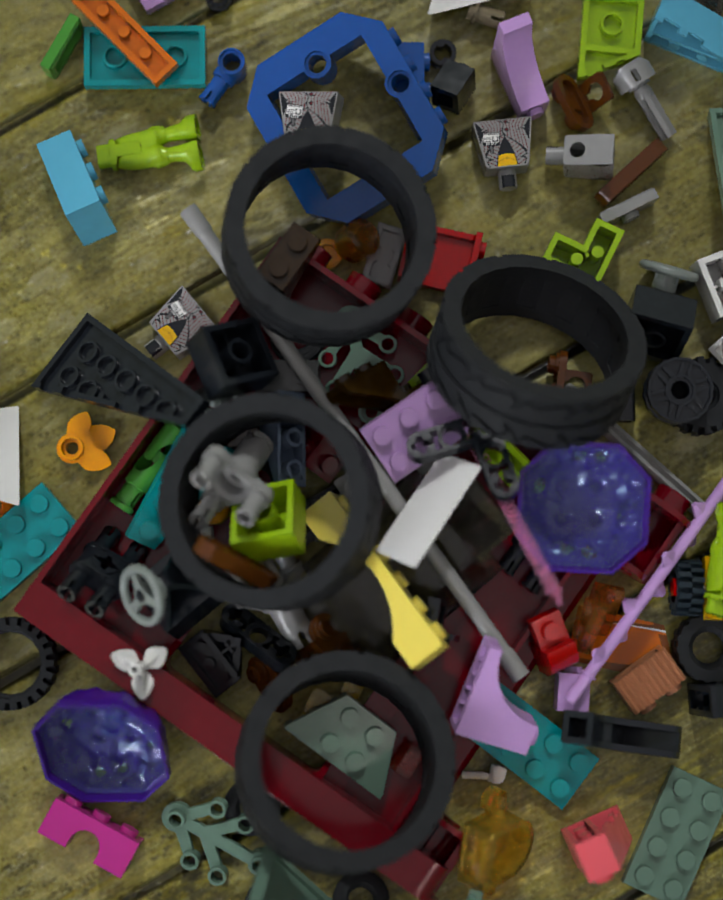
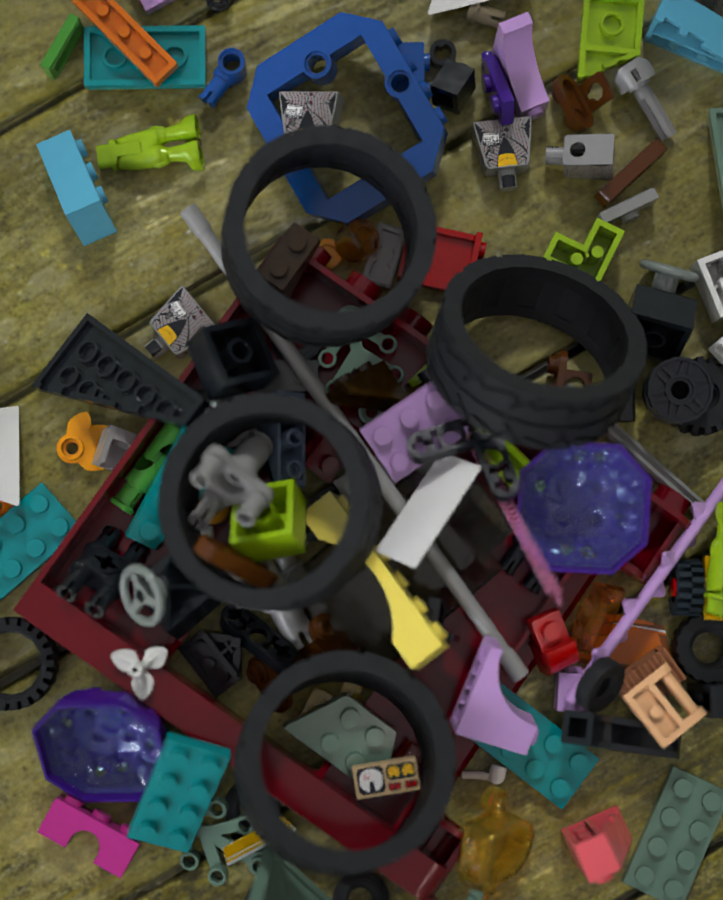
none -> light grey panel [91,425,138,471]
none -> teal plate [127,732,231,853]
none -> yellow sticker [223,816,296,866]
none -> tile [352,755,421,800]
none -> dark purple hinge [481,51,515,126]
none -> black tyre [575,657,625,713]
none -> light nougat plate [622,662,707,749]

